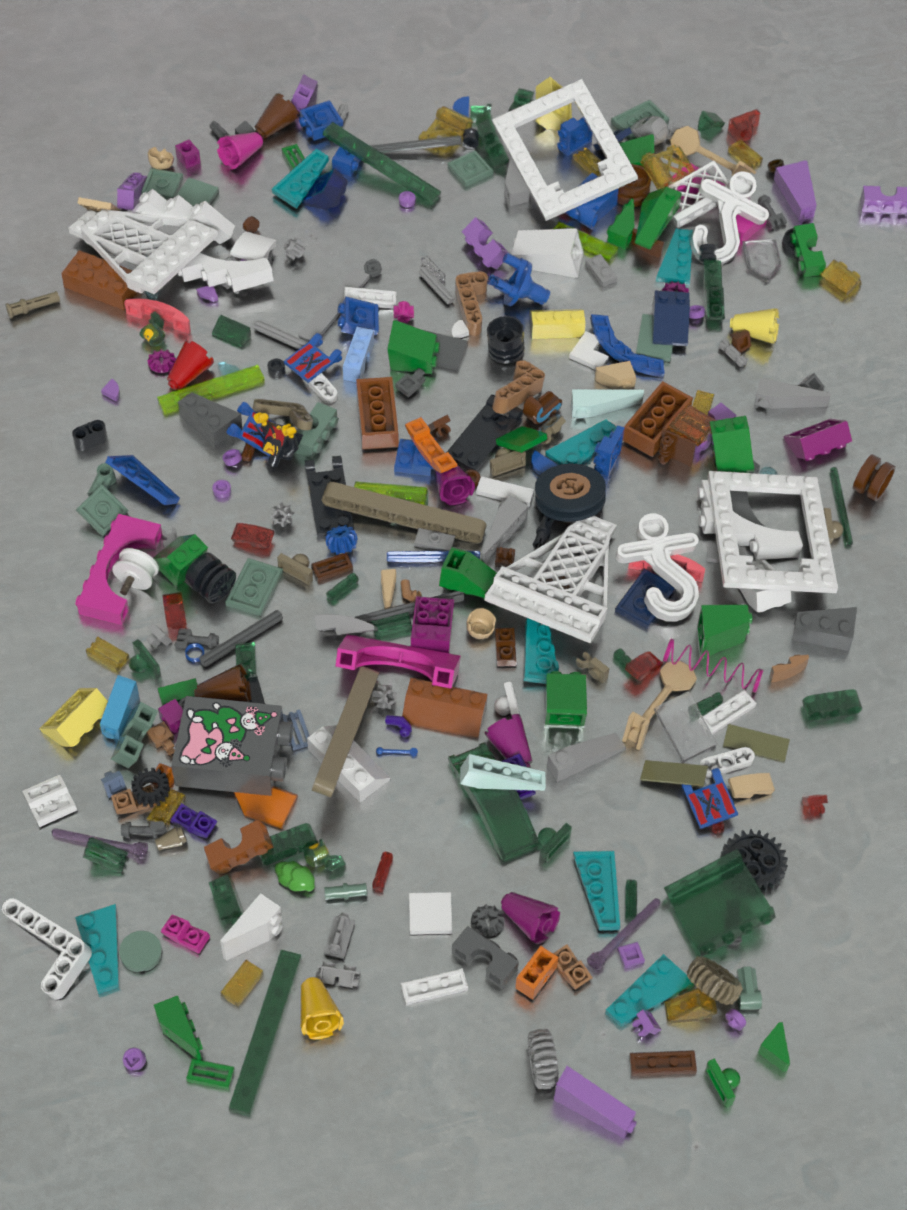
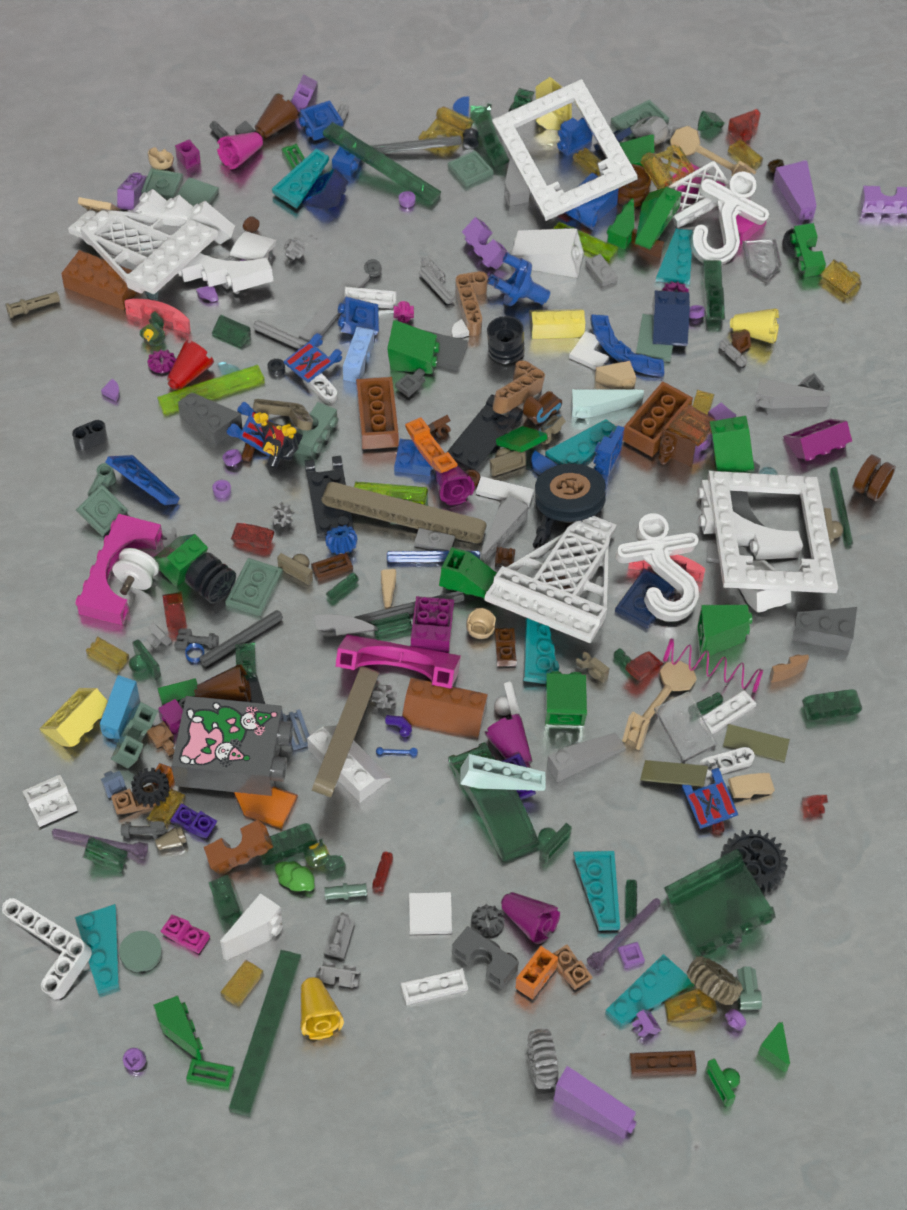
medium nougat arm [400,579,422,602] -> none
black wheel [699,244,717,262] -> none
dark grey hinge [758,195,787,229] -> none

